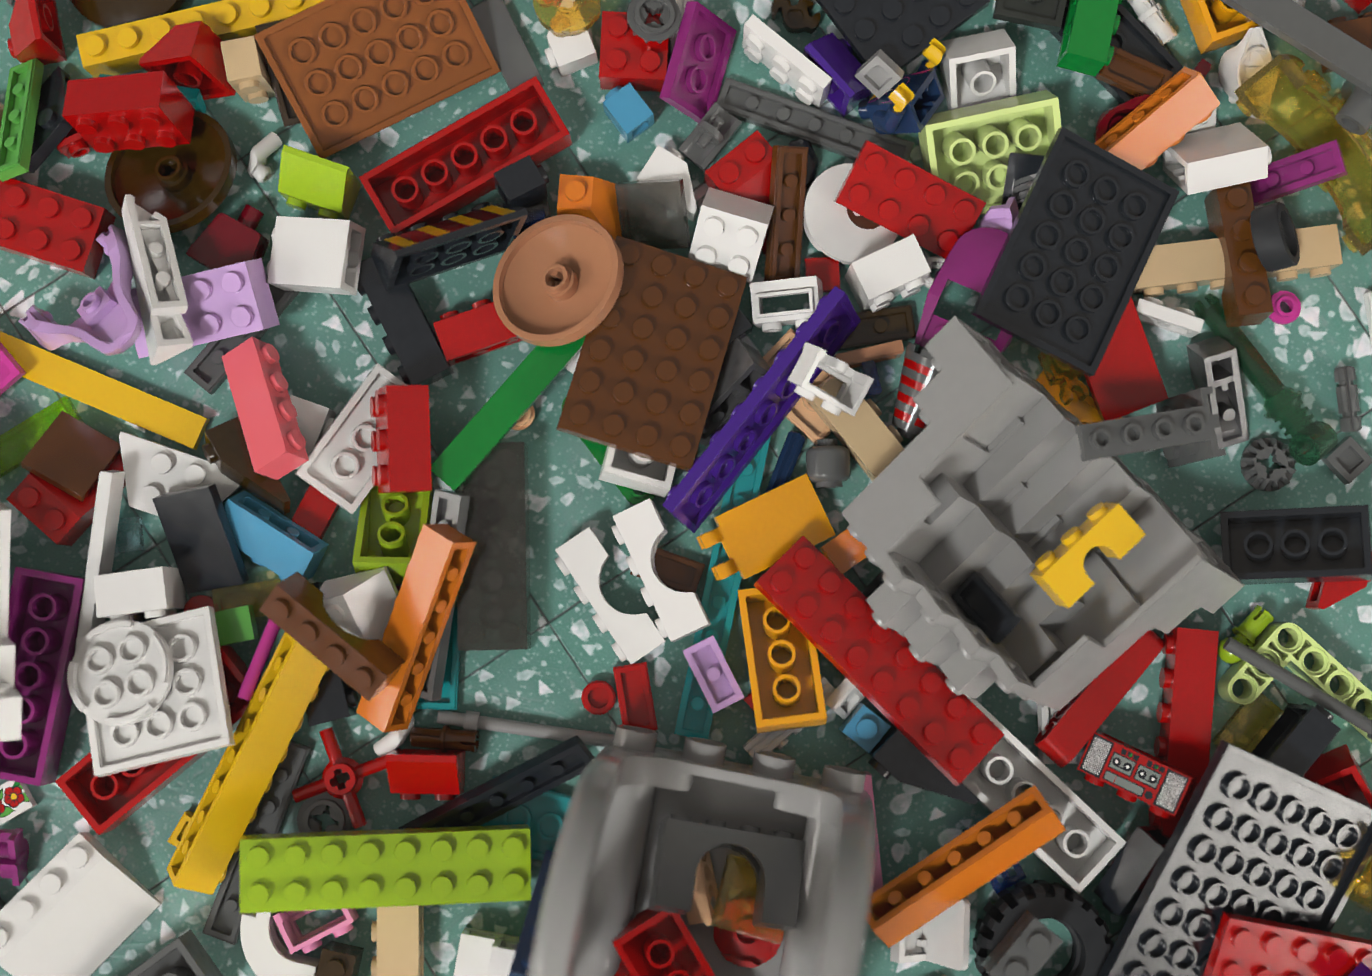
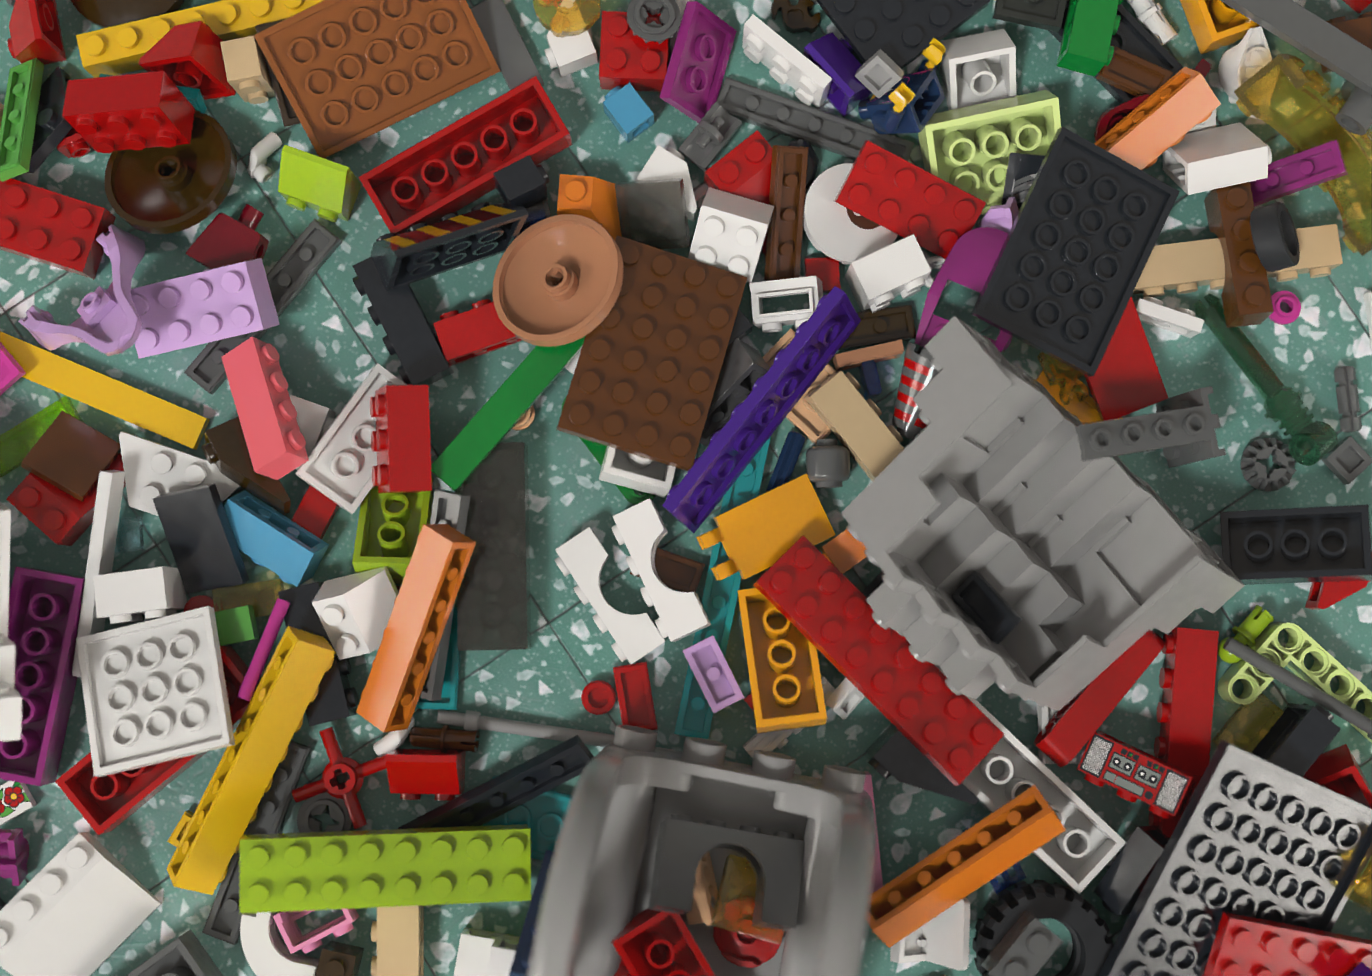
white tile [67,619,174,726] -> none
white wedge [122,194,193,365] -> none
reddish brown arch [259,572,405,701] -> none
white brick [267,216,366,296] -> none
white window [788,342,874,416] -> none
dark azure brick [838,703,891,753] -> none
yellow arch [1029,502,1146,608] -> none
flat silver slope [1187,336,1249,449] -> none

